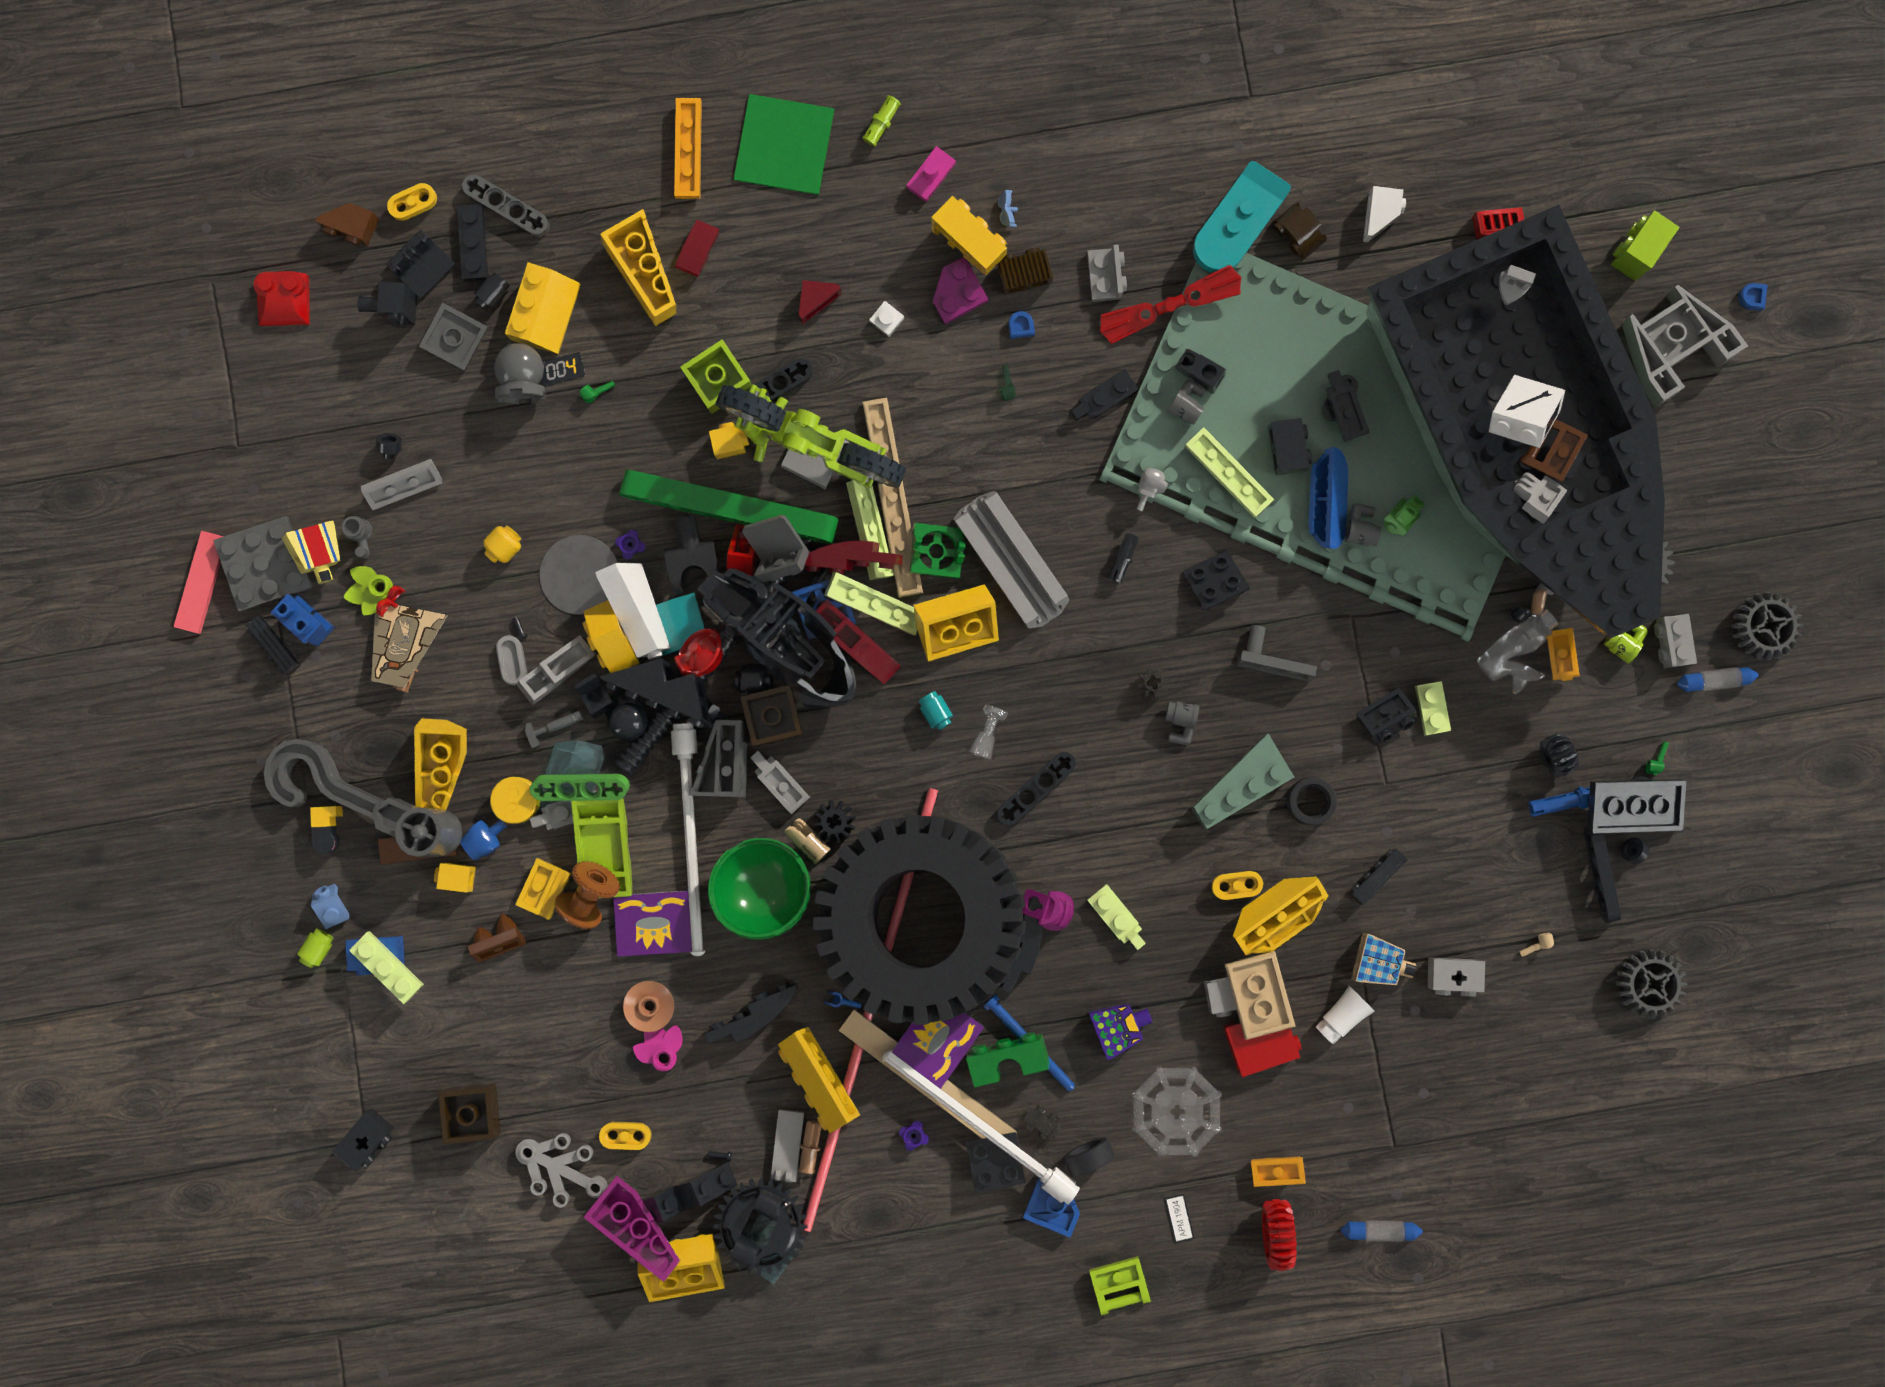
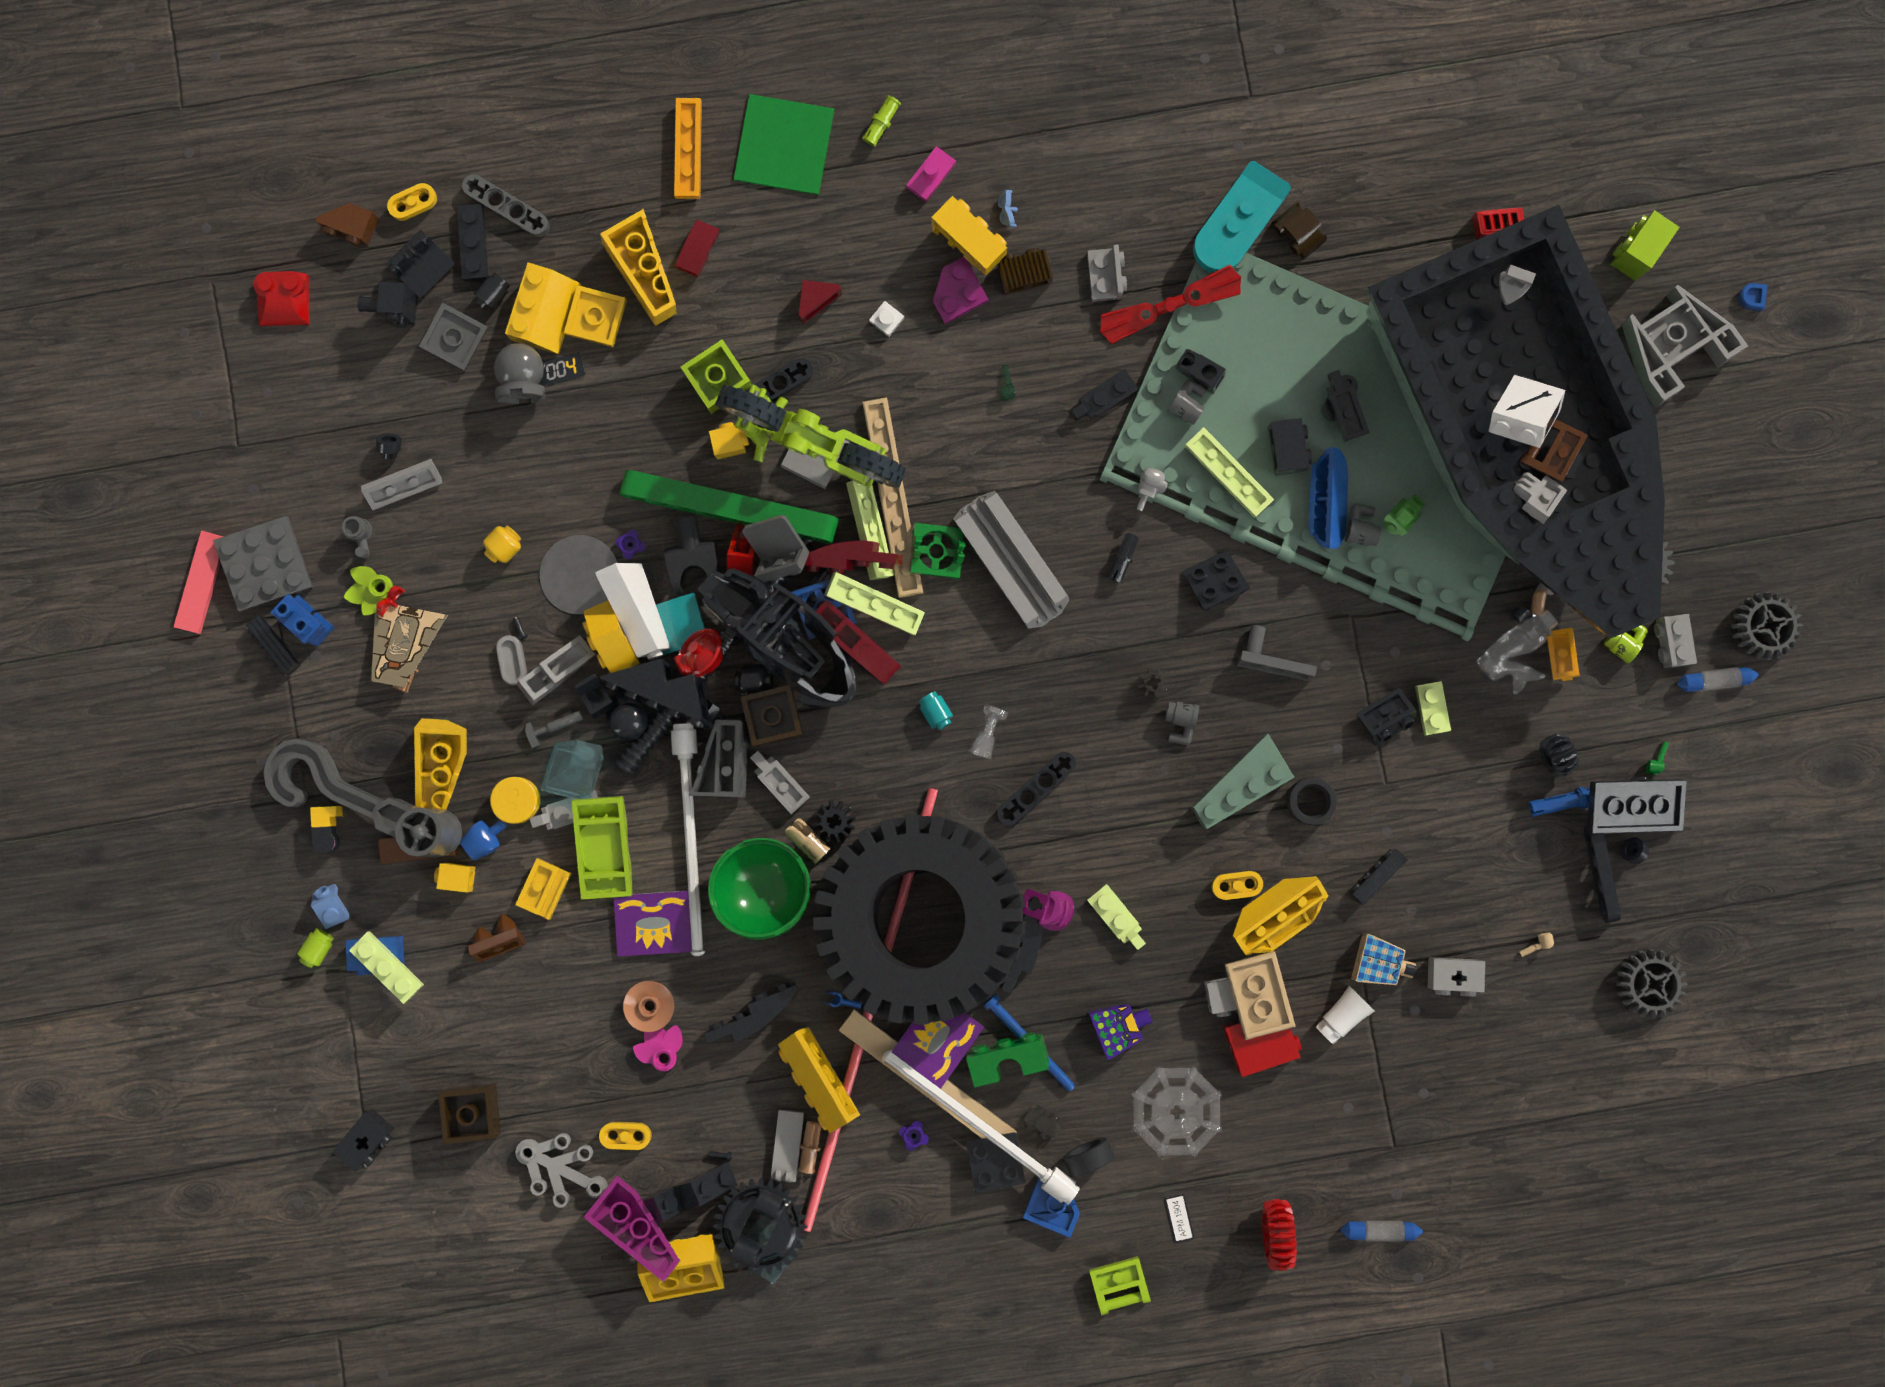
torso [282,521,340,584] -> none
bright green beam [530,774,630,801] -> none
dark orange hose [554,861,620,929] -> none
green hand [579,381,615,403] -> none
yellow slope [913,584,999,661] -> none
blue tile [1008,311,1035,339] -> none
light orange plate [1251,1156,1306,1187] -> none
white slope [1363,186,1406,242] -> none
none -> yellow plate [564,285,627,347]

